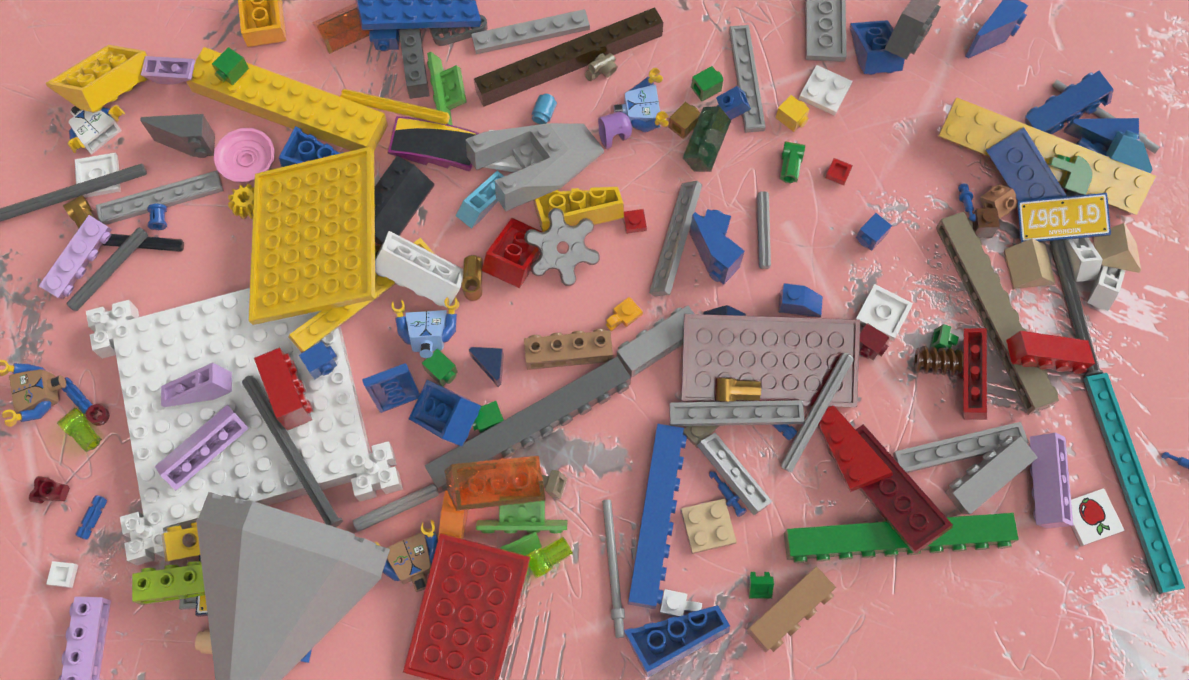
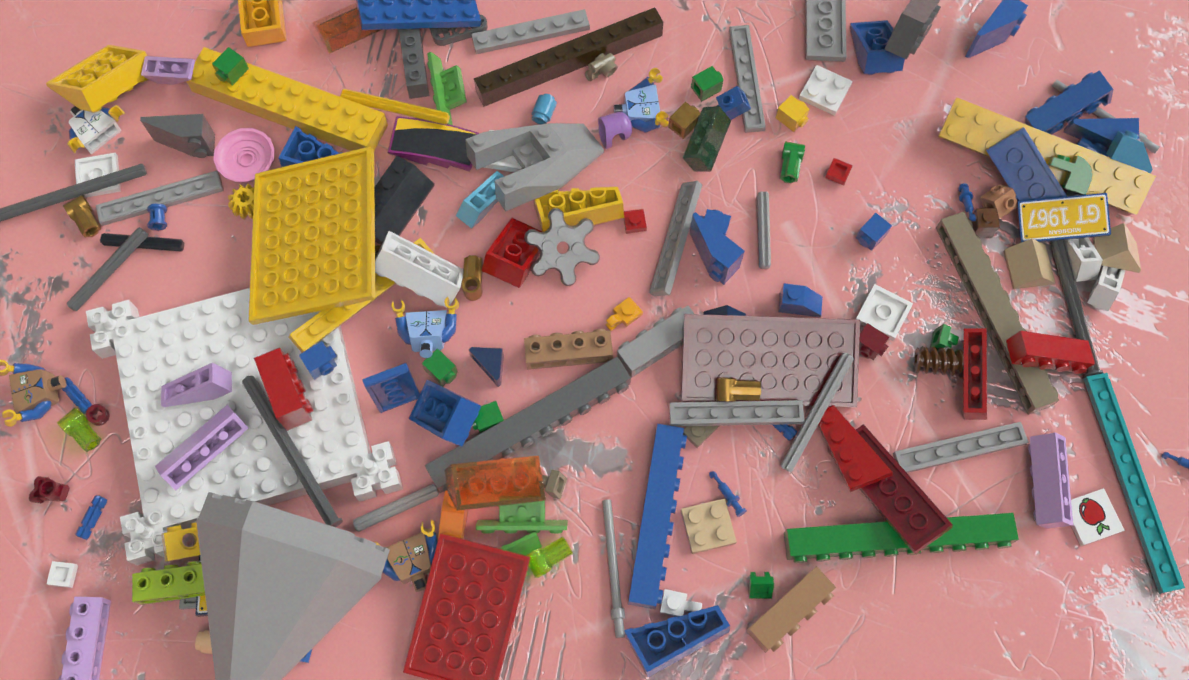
lavender brick [39,215,112,299] -> none
blue brick [369,29,400,51] -> none
light grey plate [697,433,772,515] -> none
light grey brick [945,436,1038,514] -> none

